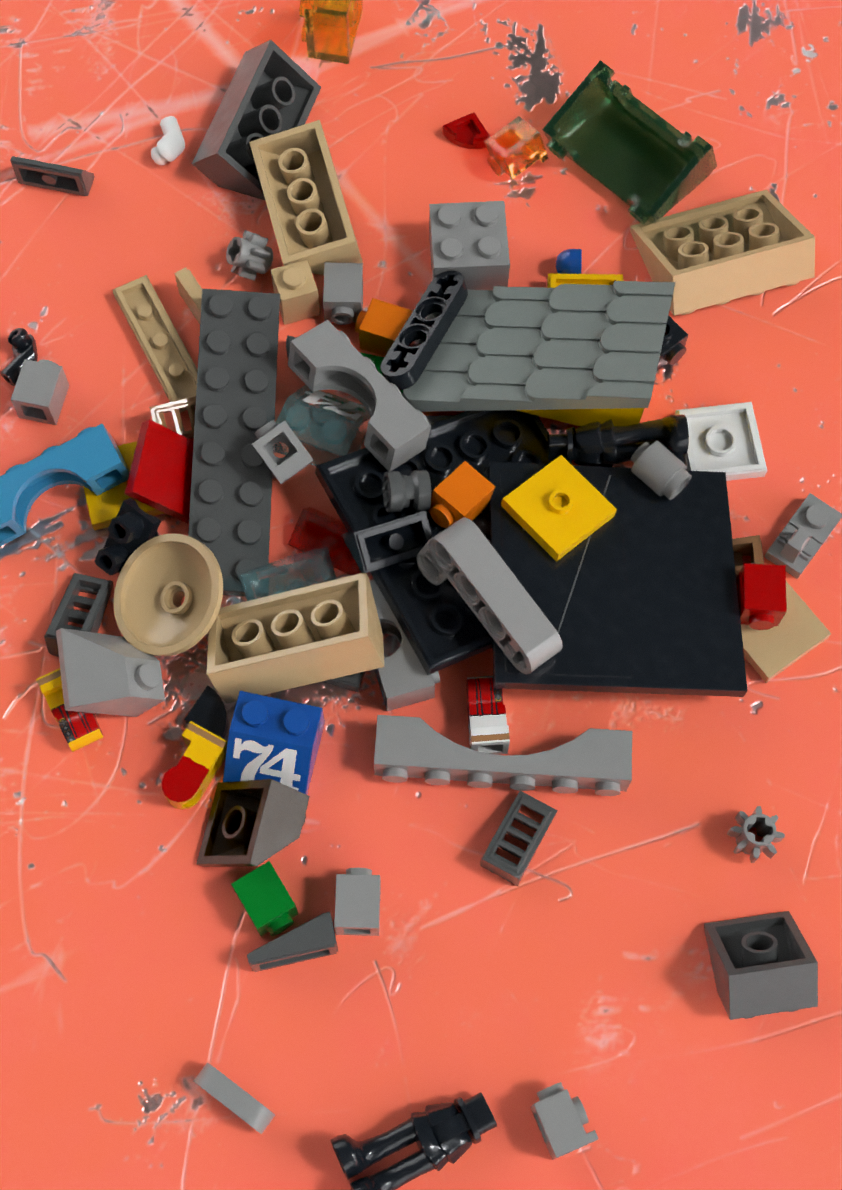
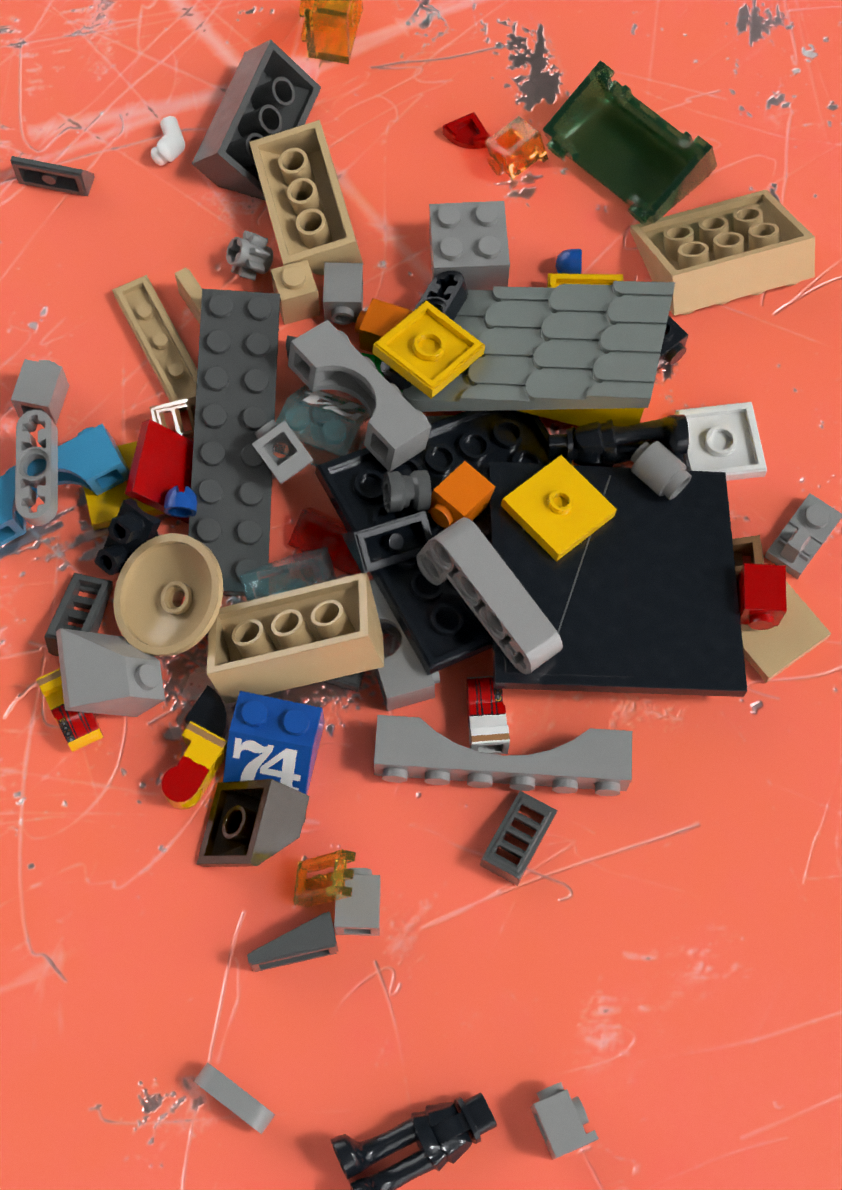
black arm [0,328,38,386] -> none
green brick [231,861,298,936] -> none
dark grey slope [704,911,818,1020] -> none
light grey gear [727,806,785,863] -> none
none -> light grey beam [15,410,58,526]
none -> blue hinge [164,485,197,518]
none -> clear yellow tile [293,849,356,907]
none -> yellow tile [372,301,485,399]

